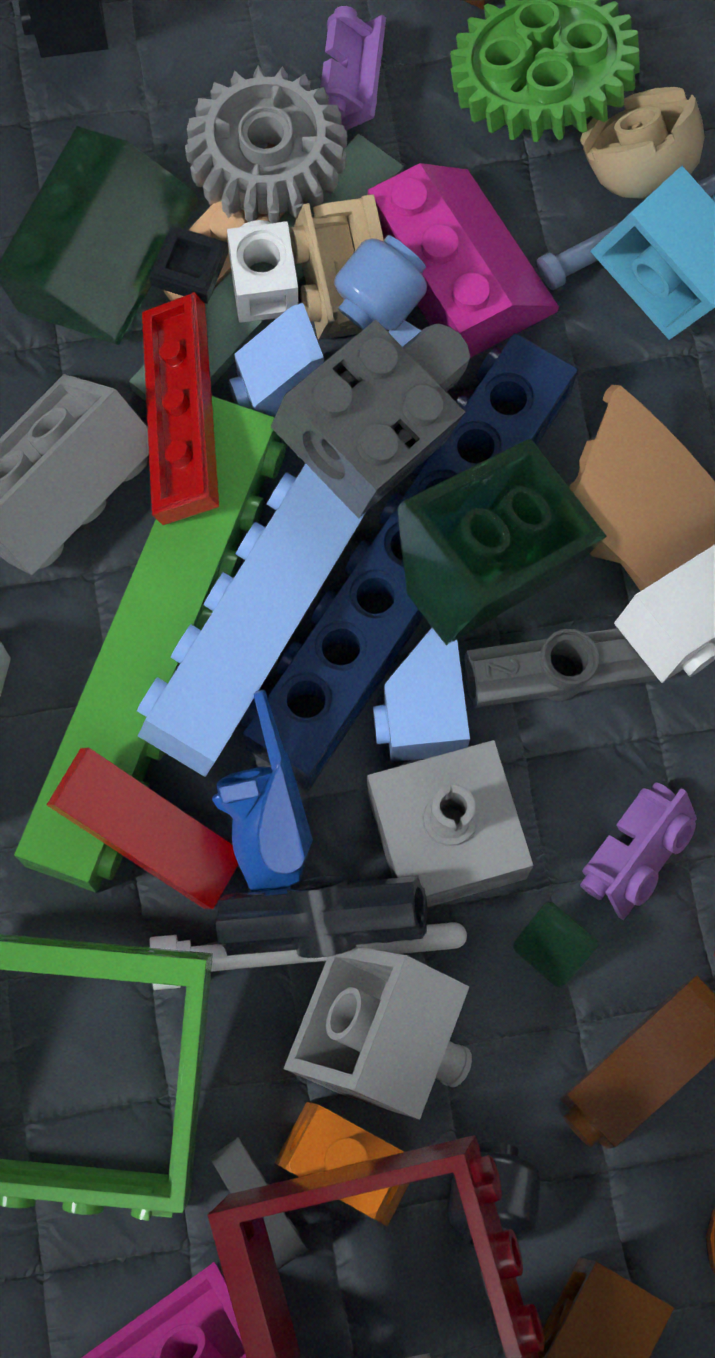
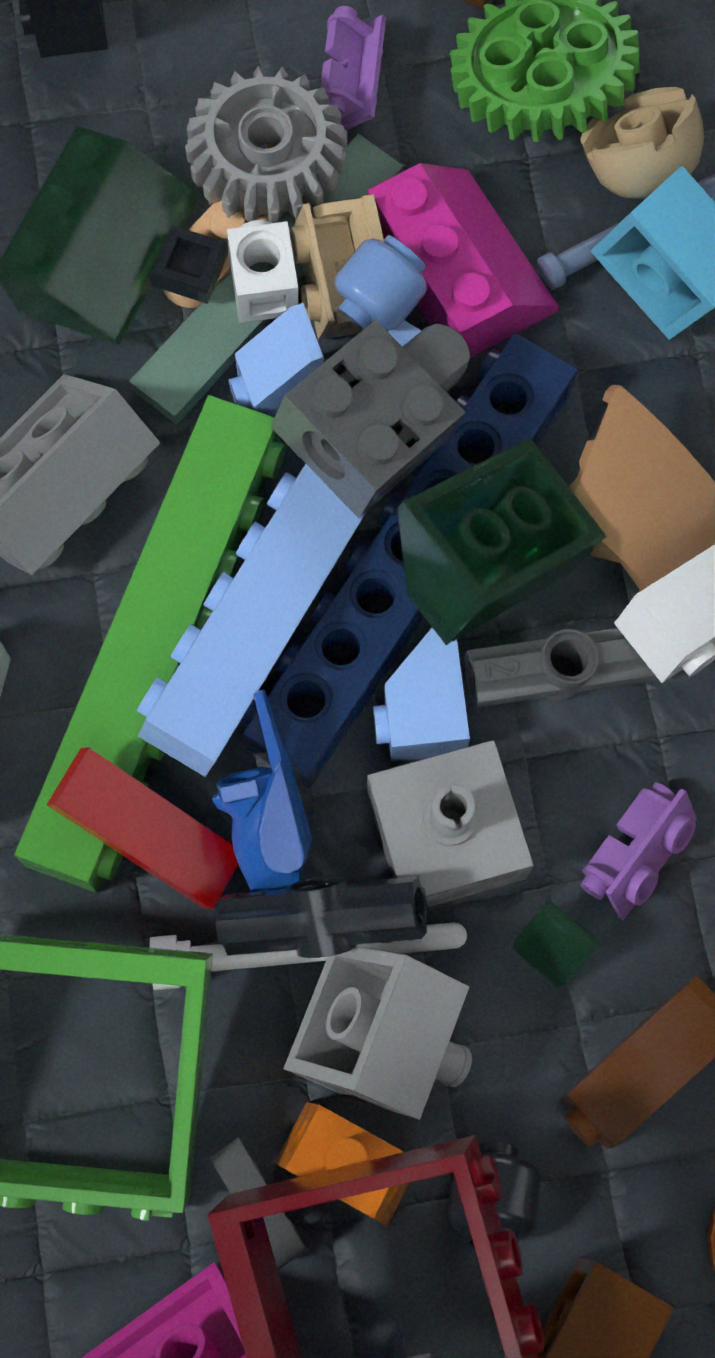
red tile [142,292,219,525] -> none

